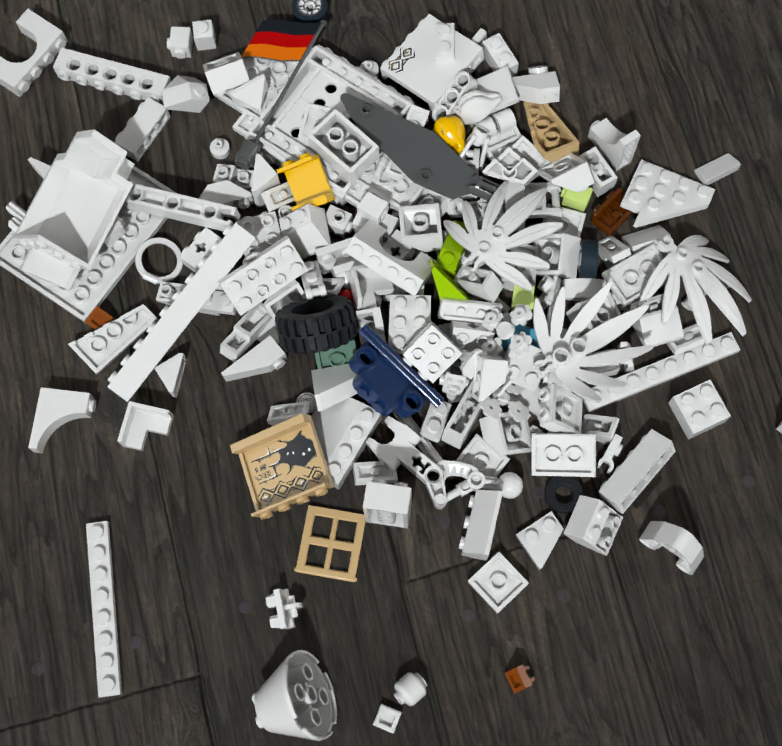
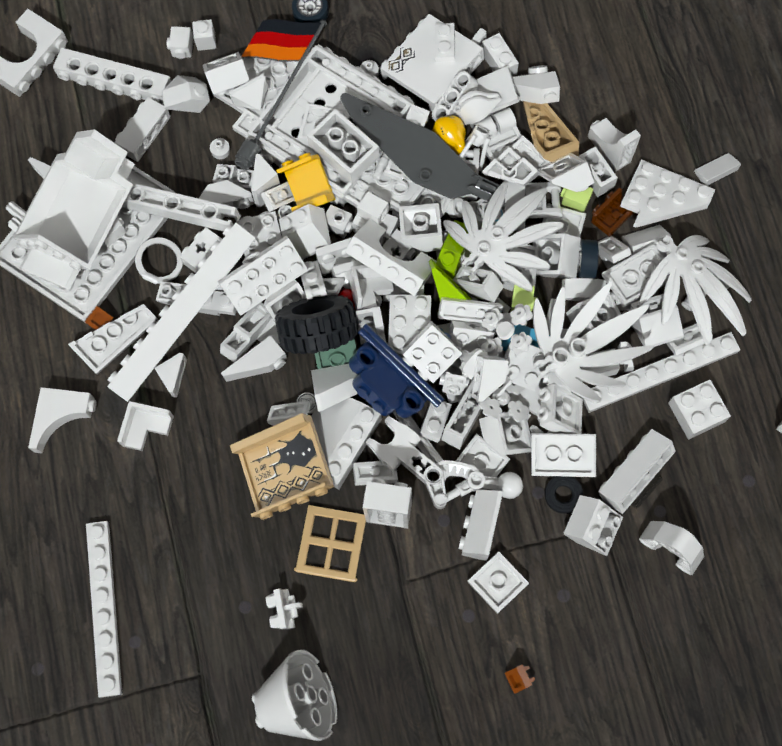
white tile [373,704,402,734] -> none
white head [394,672,427,706] -> none
white wing [516,511,564,570] -> none
white plate [538,275,562,309] -> none
white slope [581,414,620,445] -> none
white plate [597,434,623,474] -> none

